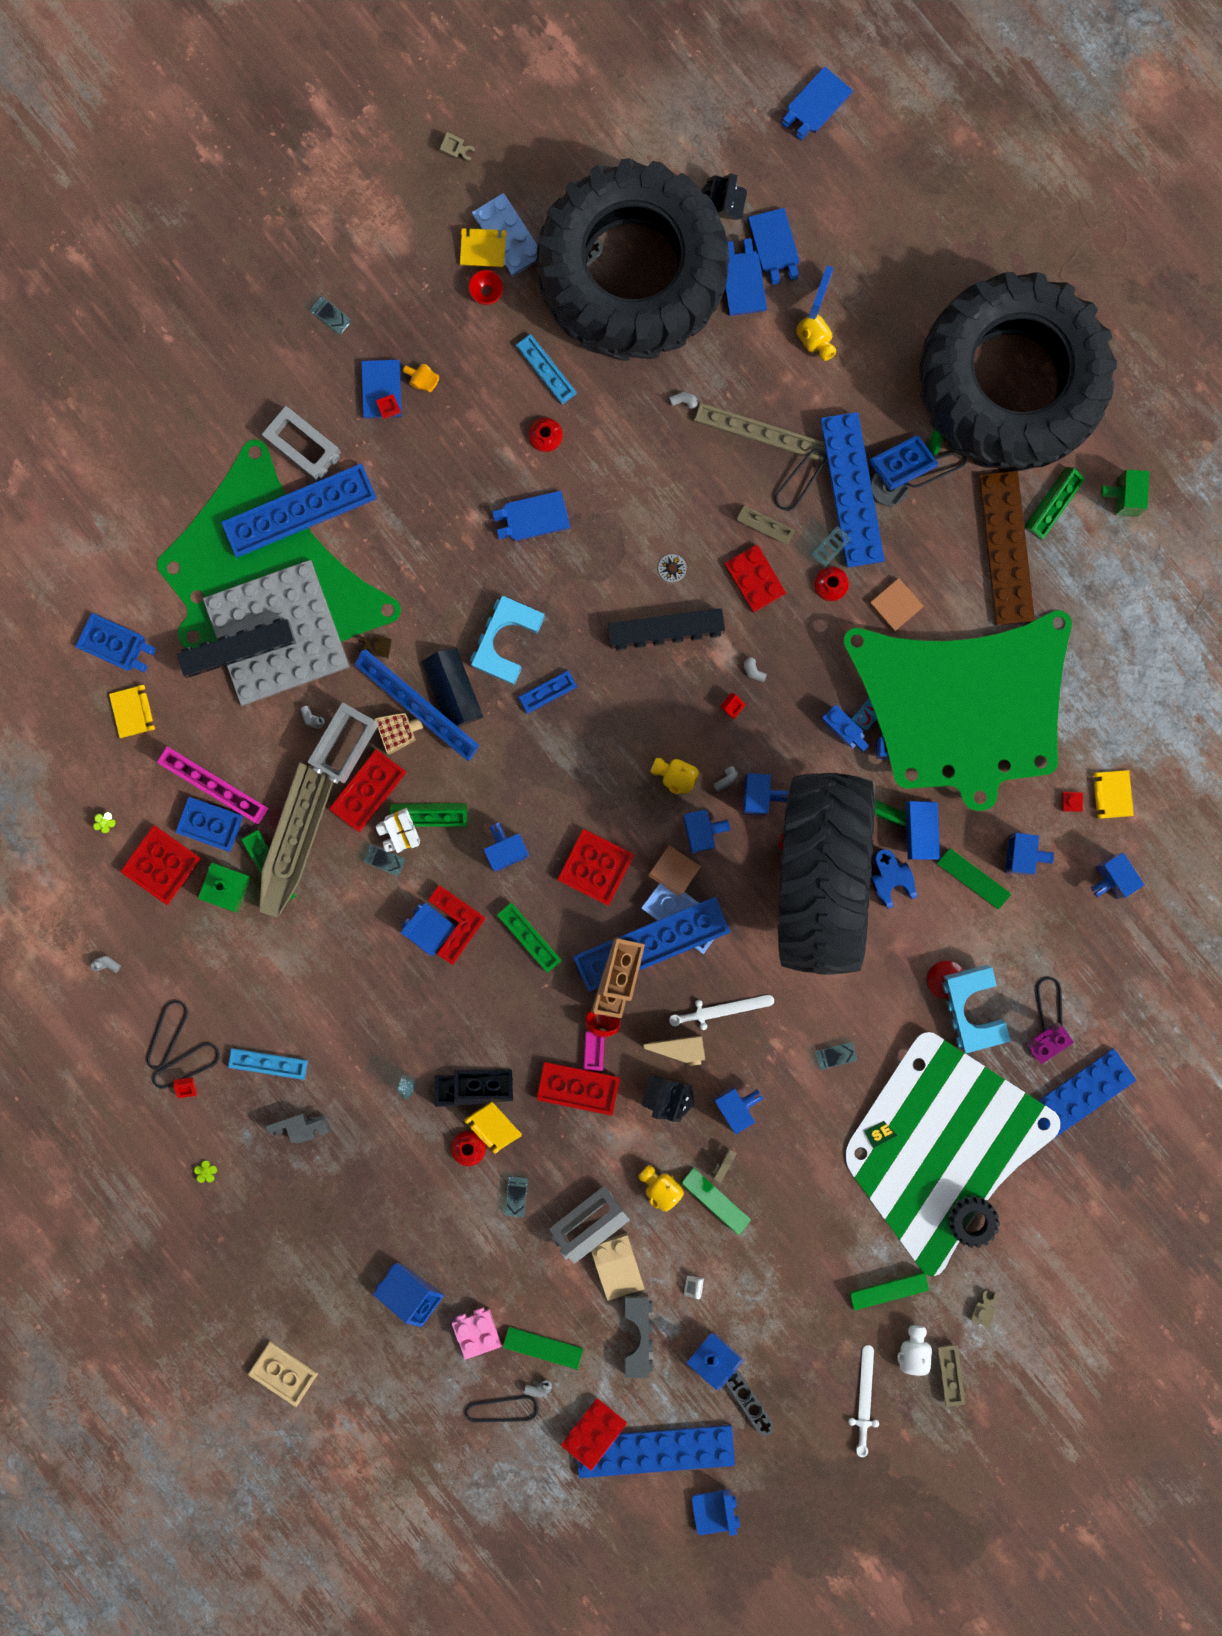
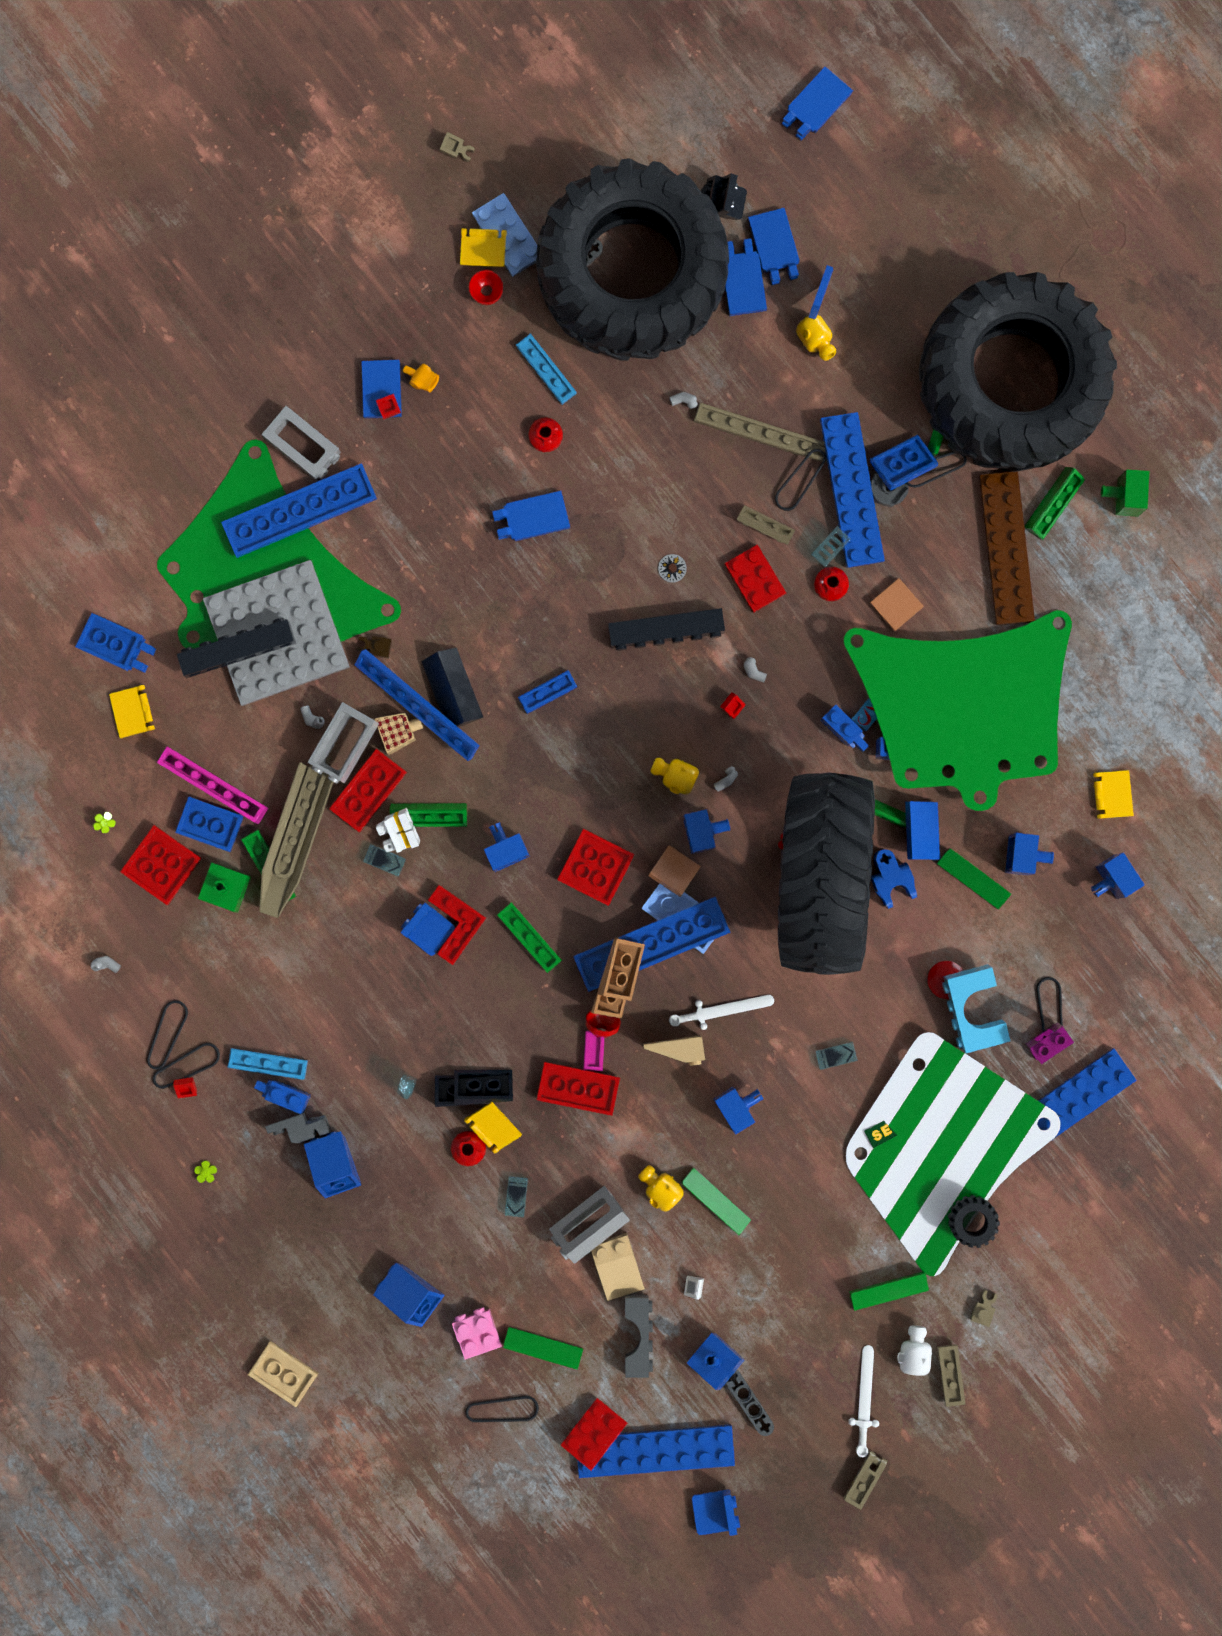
clear light blue tile [310,296,352,335] -> none
medium azure arch [470,596,545,686] -> none
light grey arm [524,1380,552,1398] -> none
black piece [642,1076,694,1122] -> none
dark tan plate [712,1149,736,1183] -> none
blue brick [743,773,788,816] -> none
red plate [1062,792,1083,812] -> none
none -> blue hinge [254,1080,311,1114]
none -> blue slope [304,1131,361,1198]
none -> dark tan plate [843,1450,888,1510]

